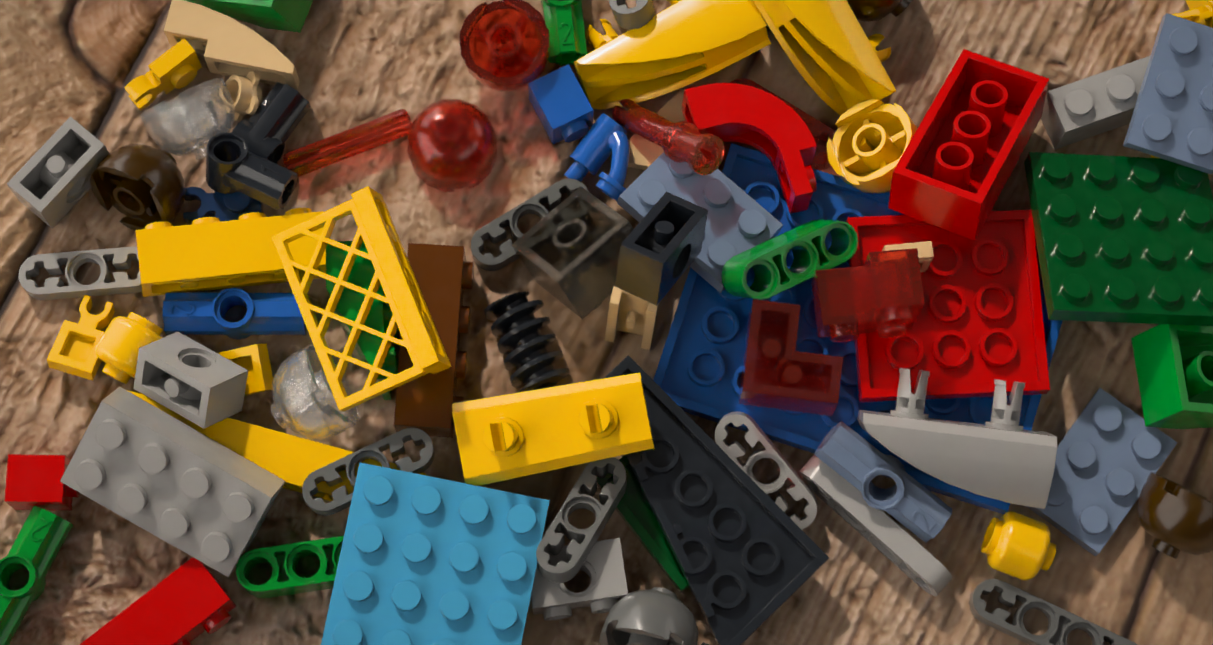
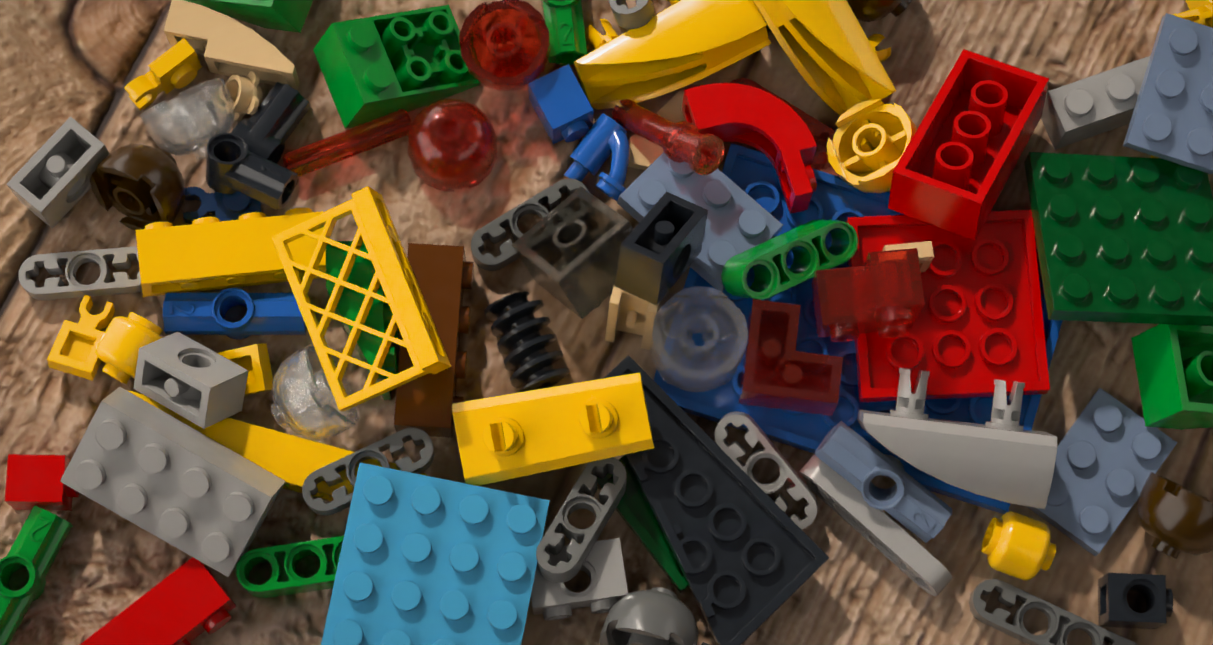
none -> green slope [313,5,481,129]
none -> clear brick [650,286,748,392]
none -> black brick [1098,573,1173,629]

